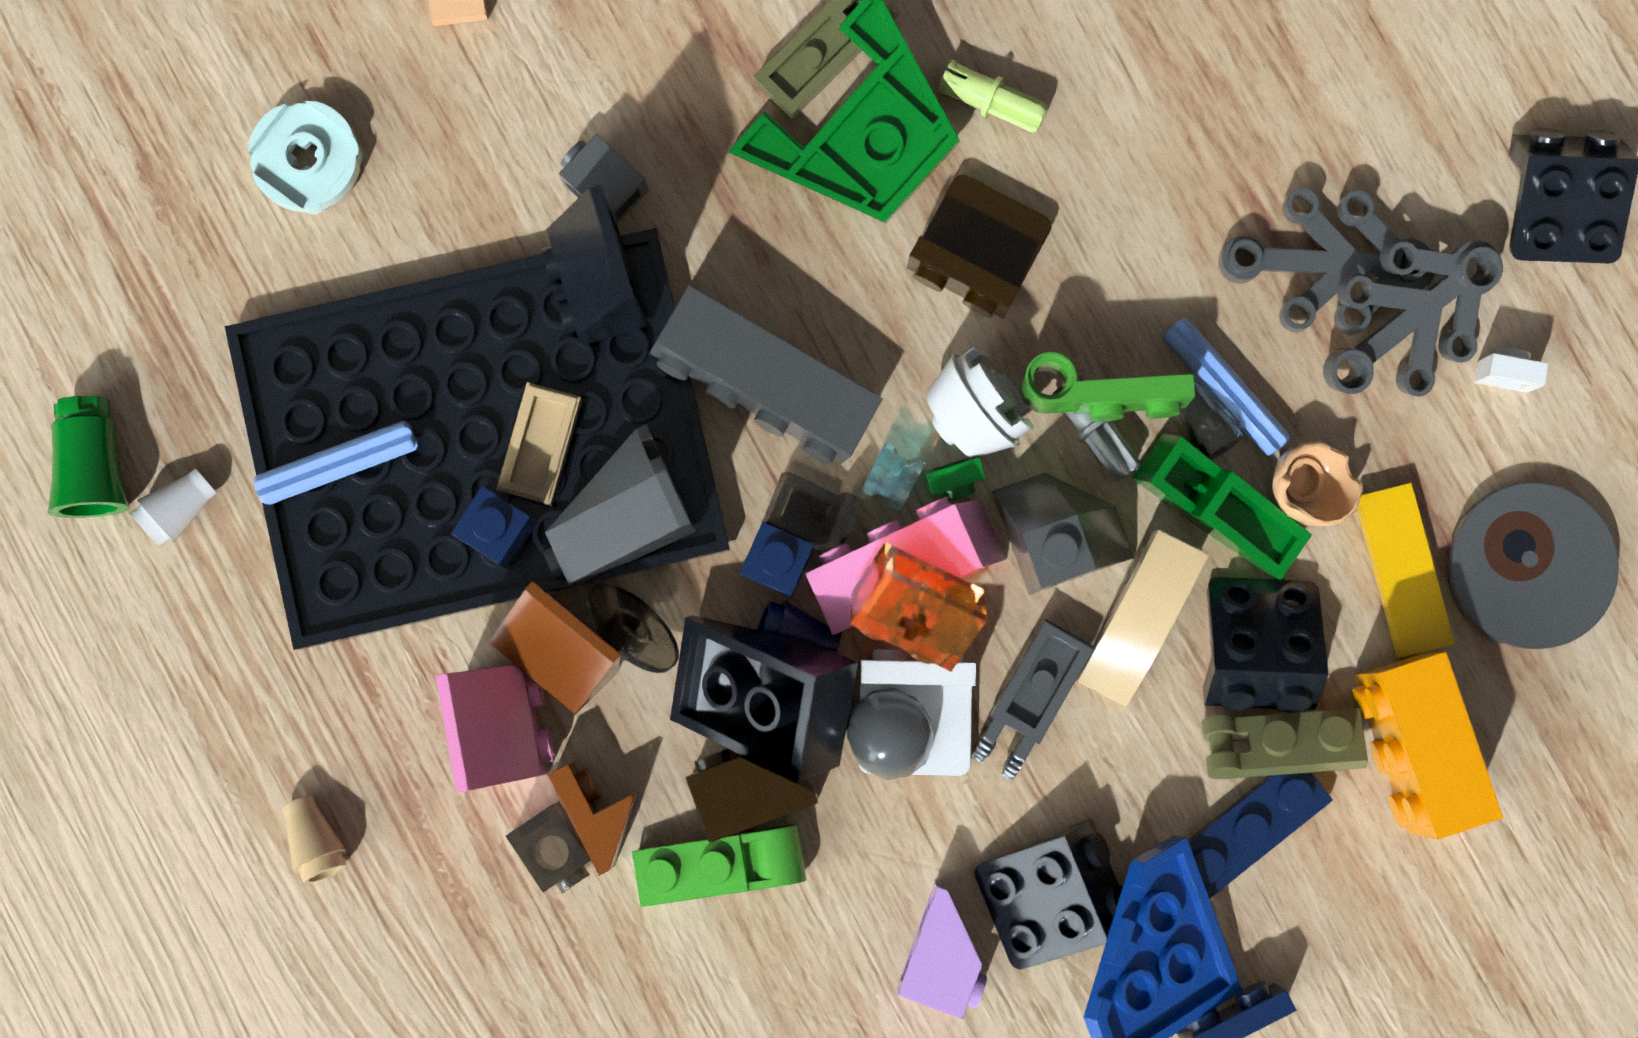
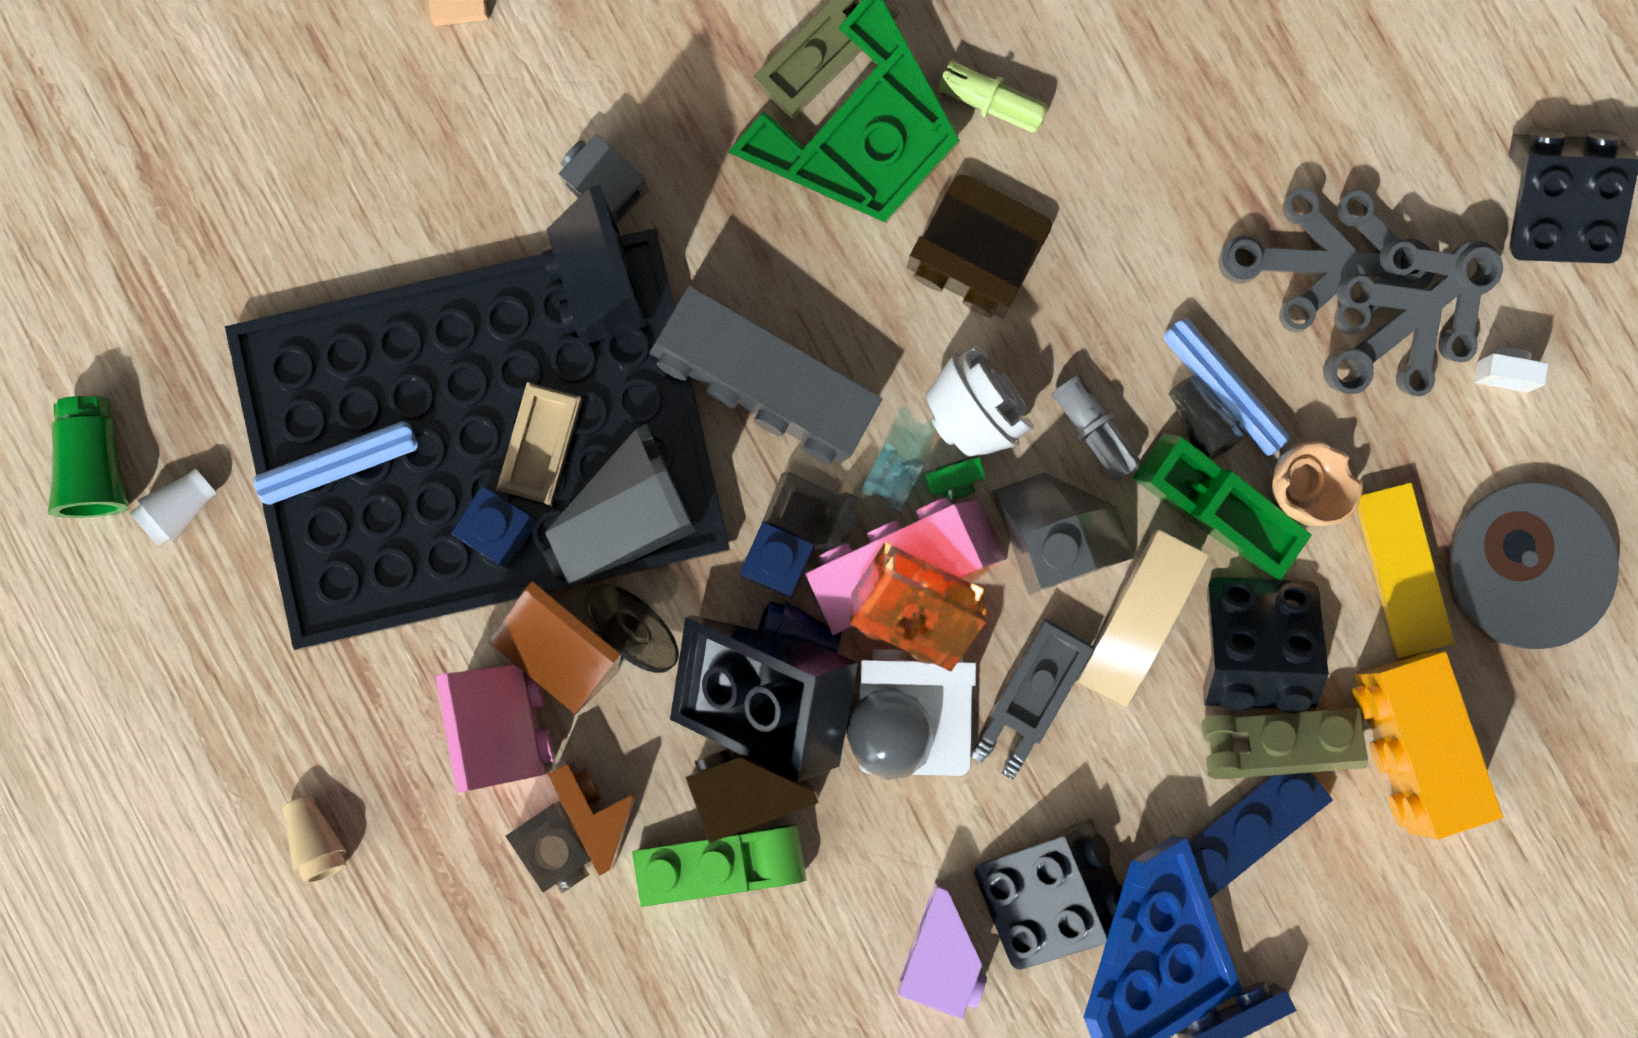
light aqua plate [248,101,363,214] -> none
bright green plate [1020,352,1195,422] -> none

